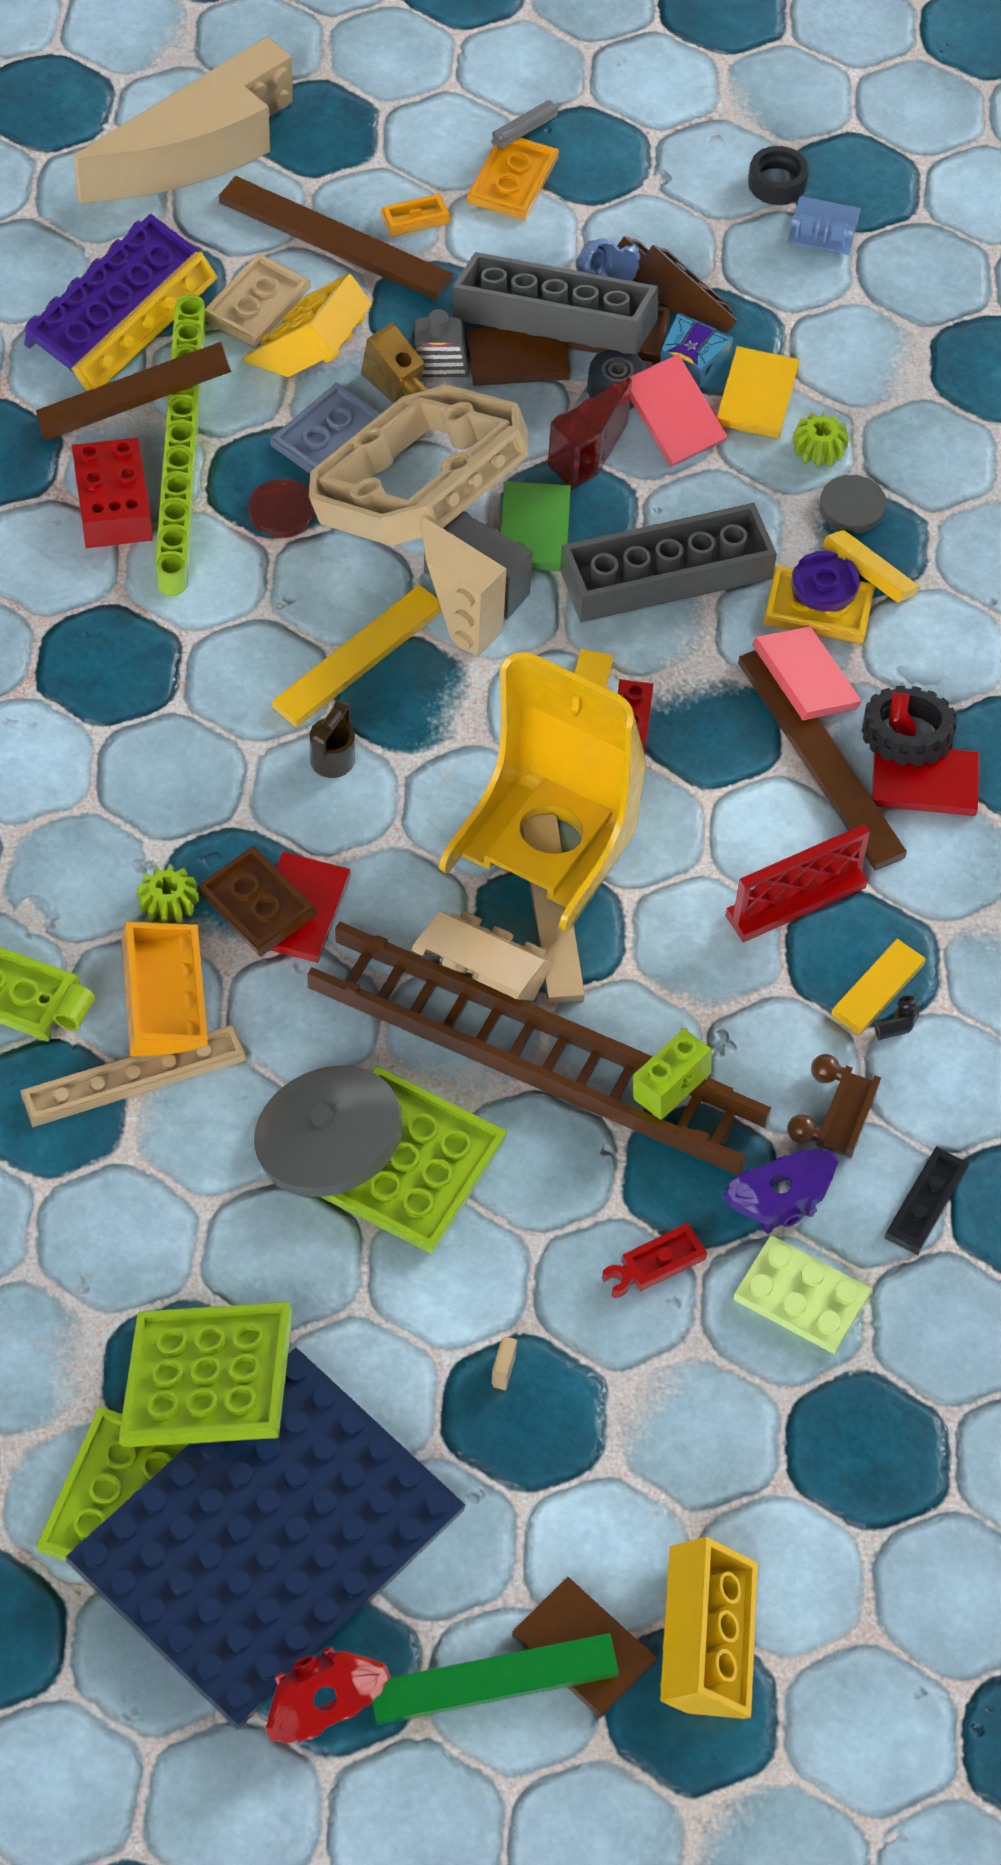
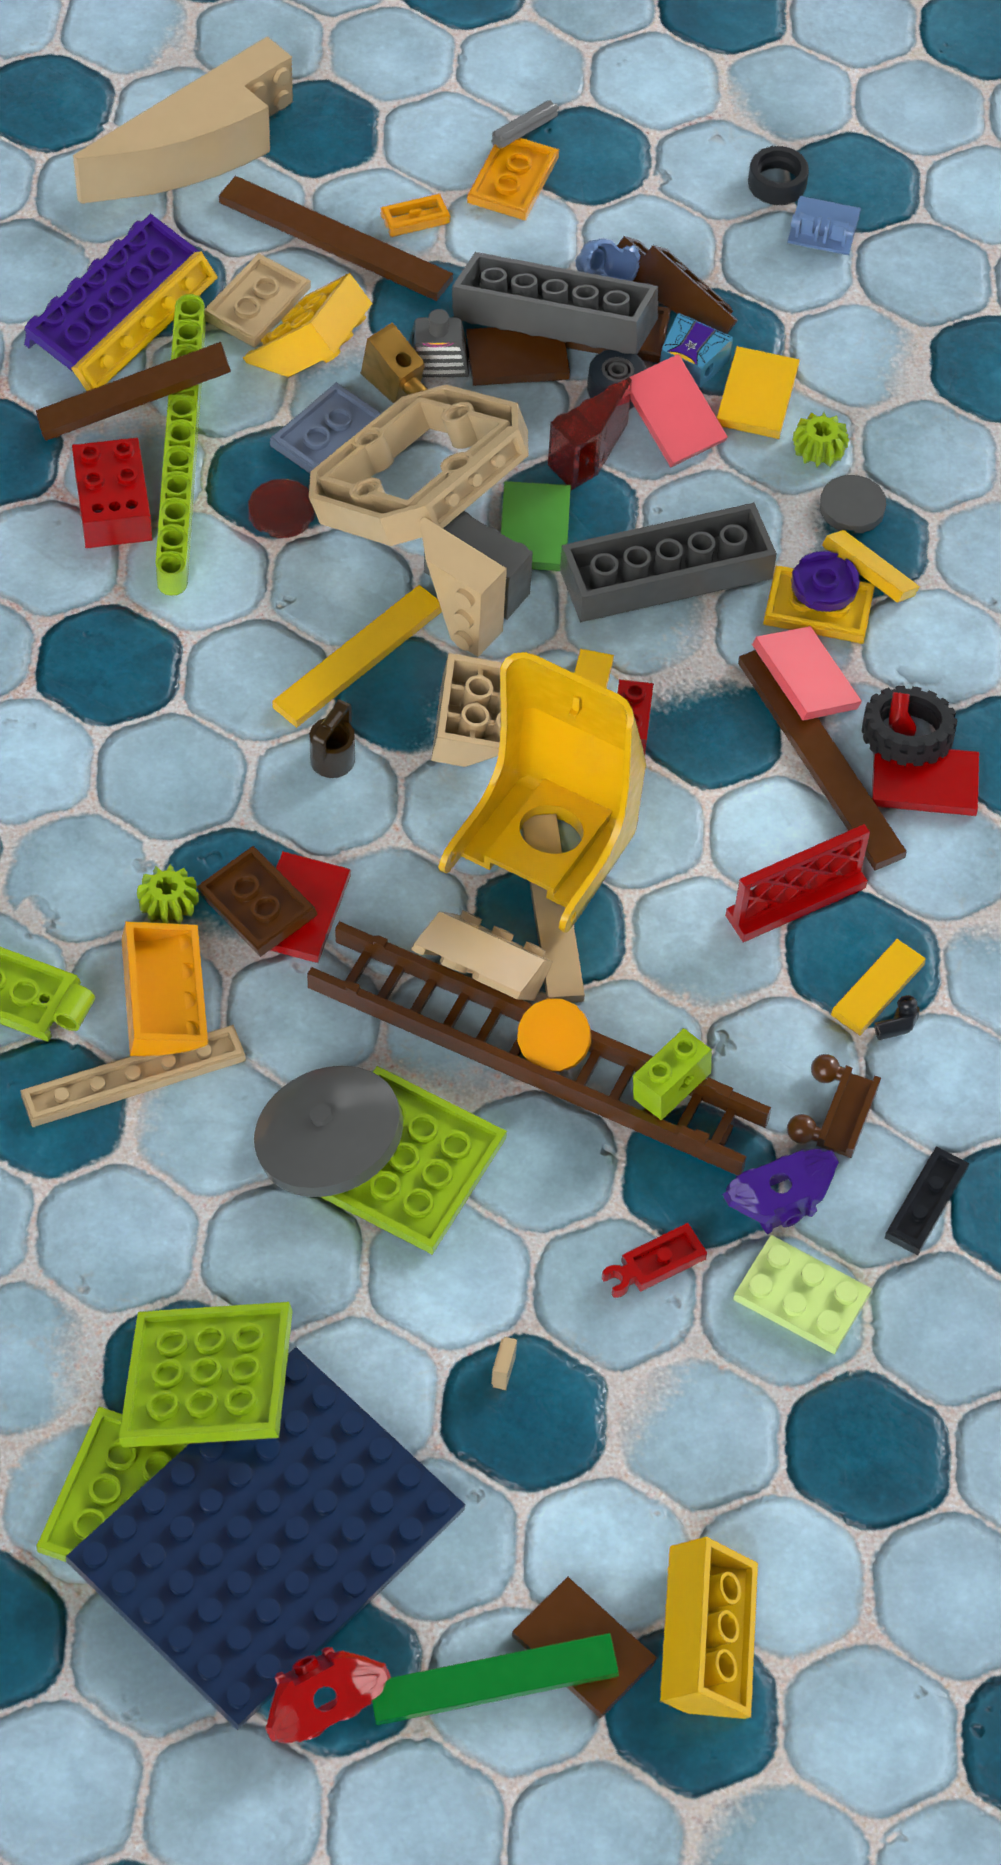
none -> tan wedge [431,653,502,767]
none -> light orange tile [517,999,591,1072]

